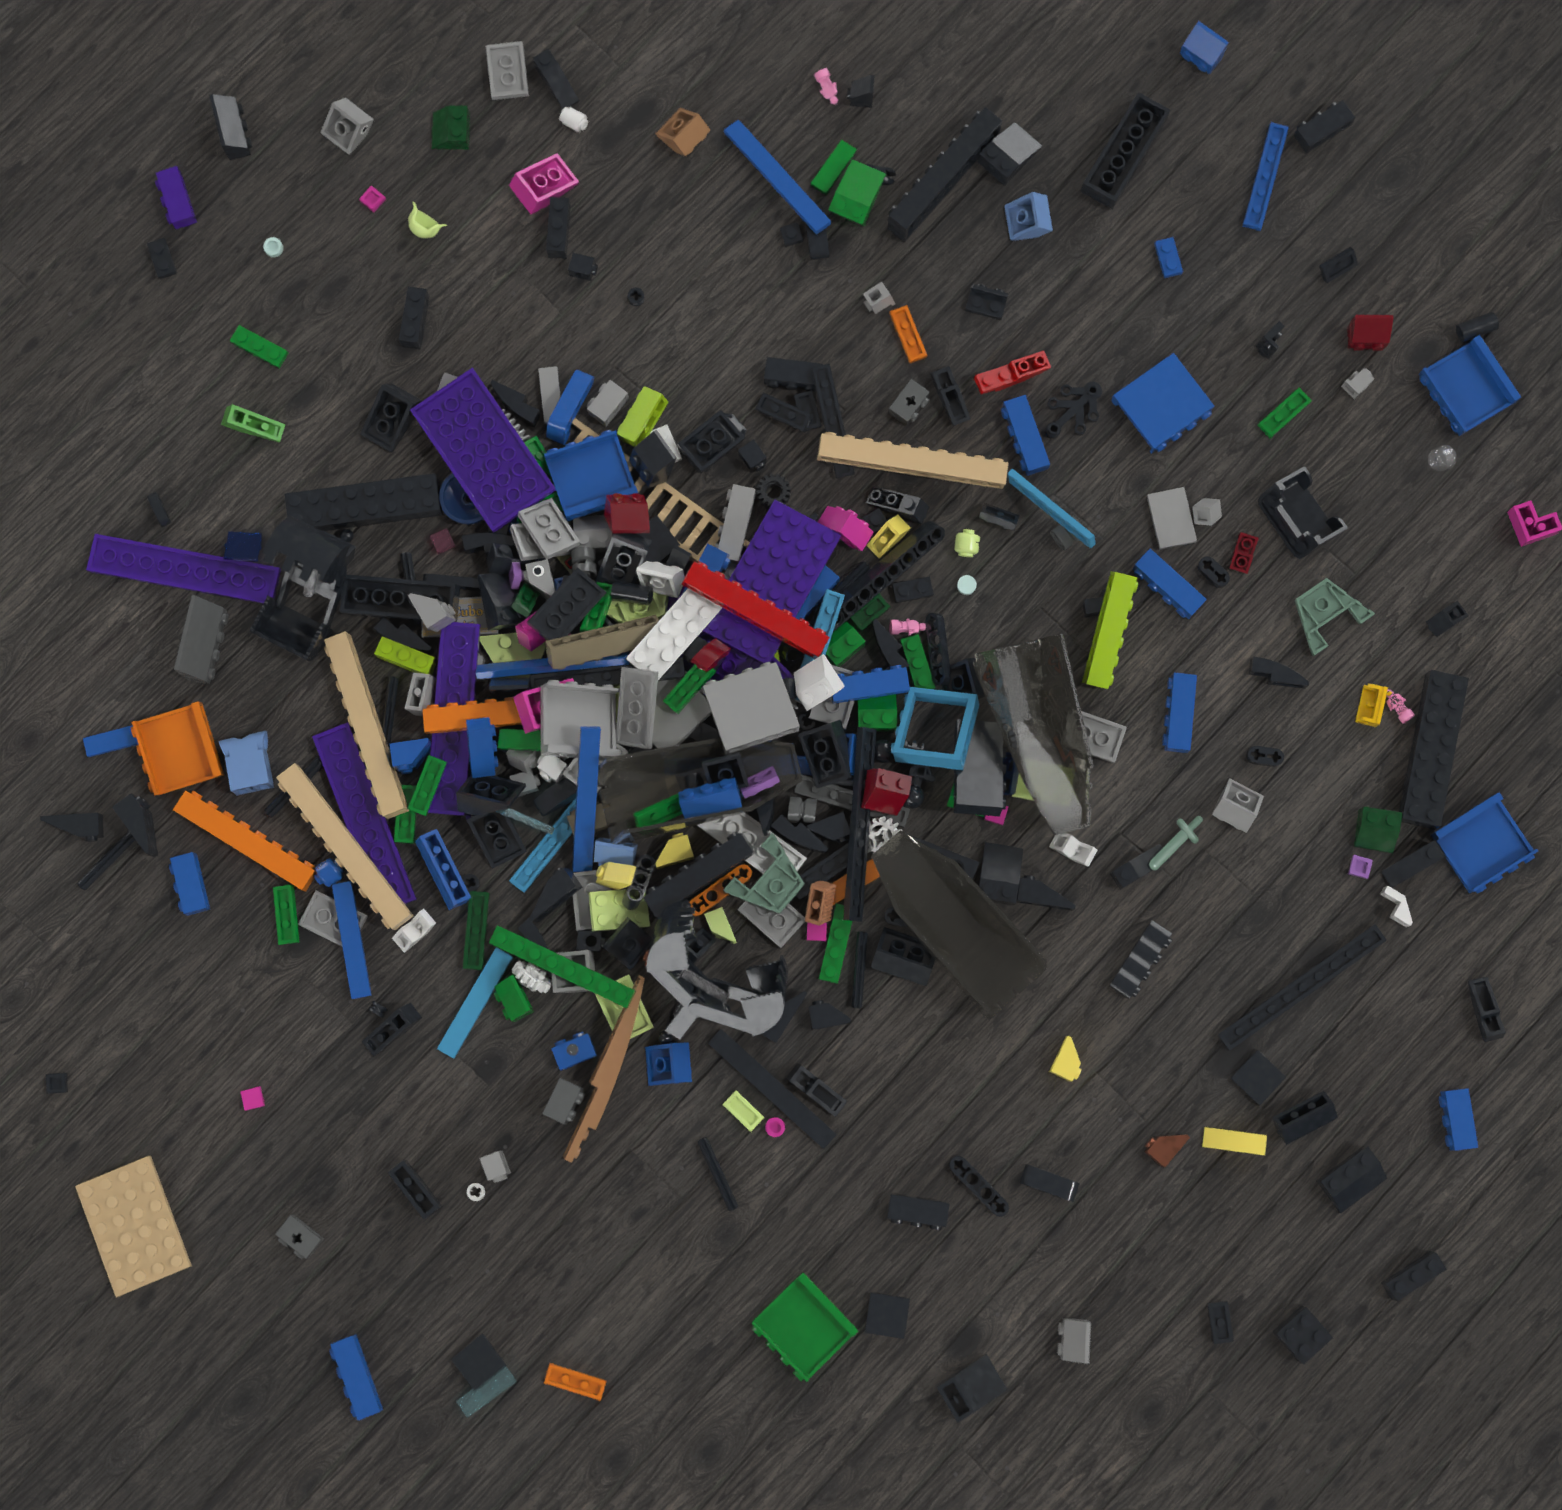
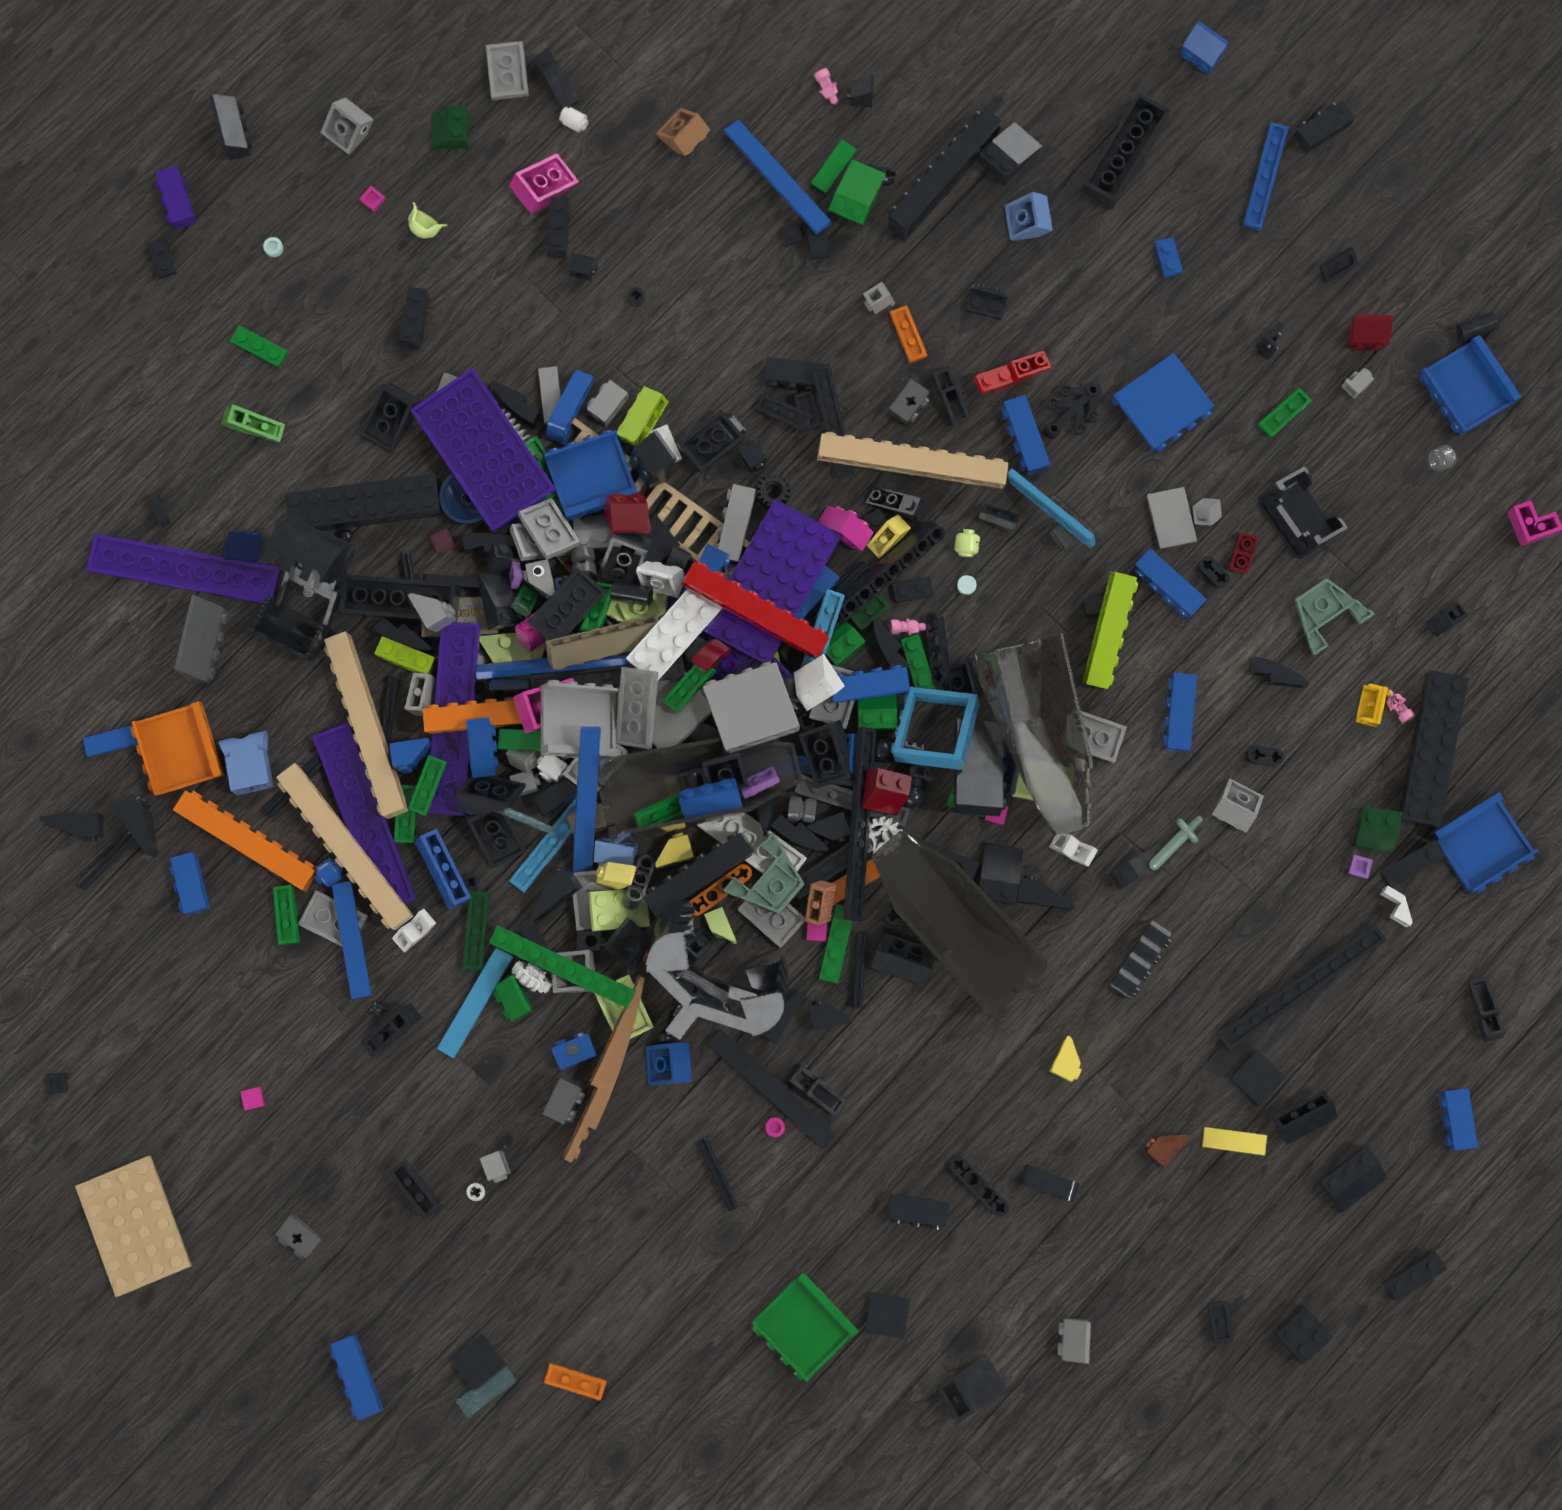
yellowish green tile [723,1091,764,1131] -> none

